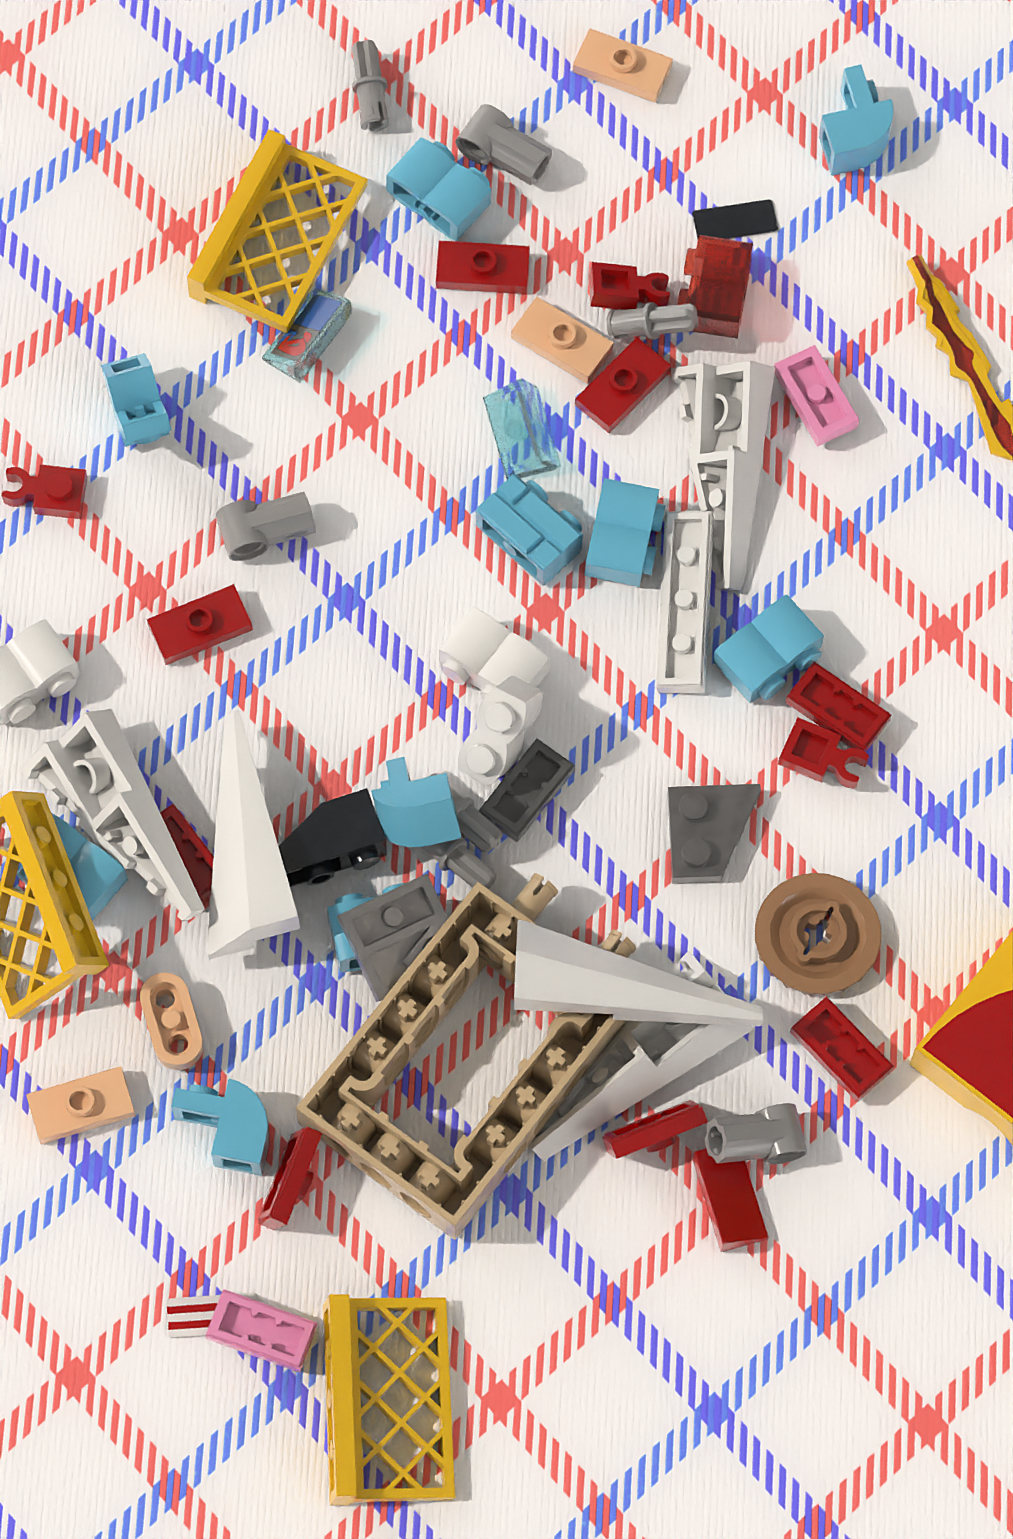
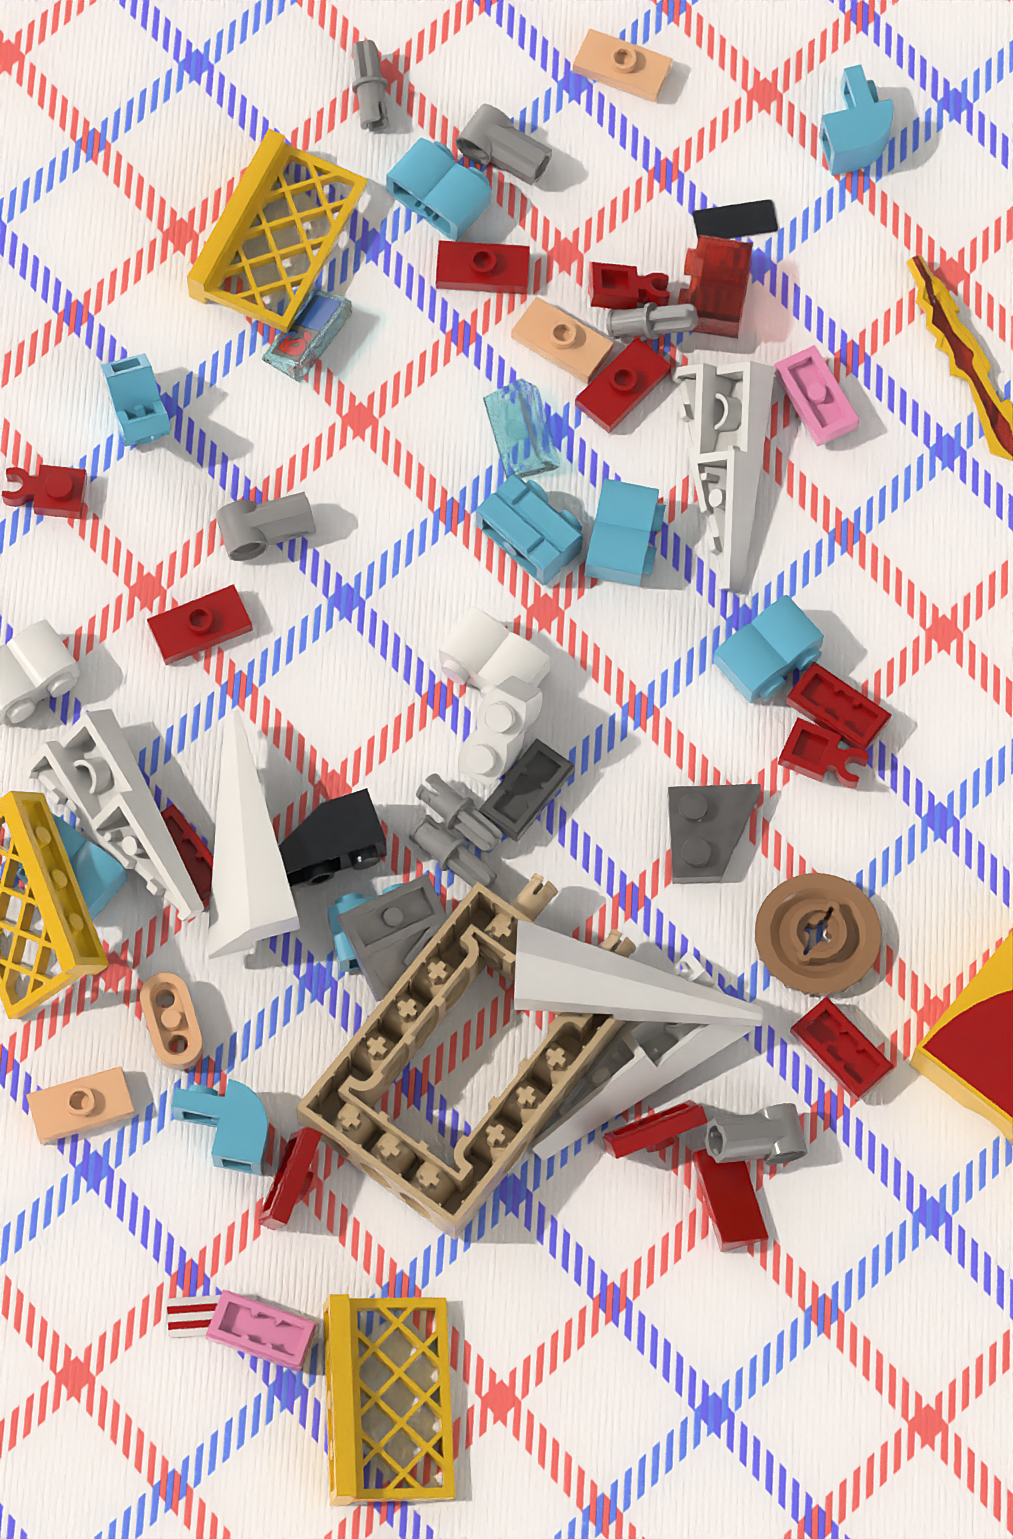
medium azure brick [371,757,461,847] -> none
white tile [656,511,714,693] -> none

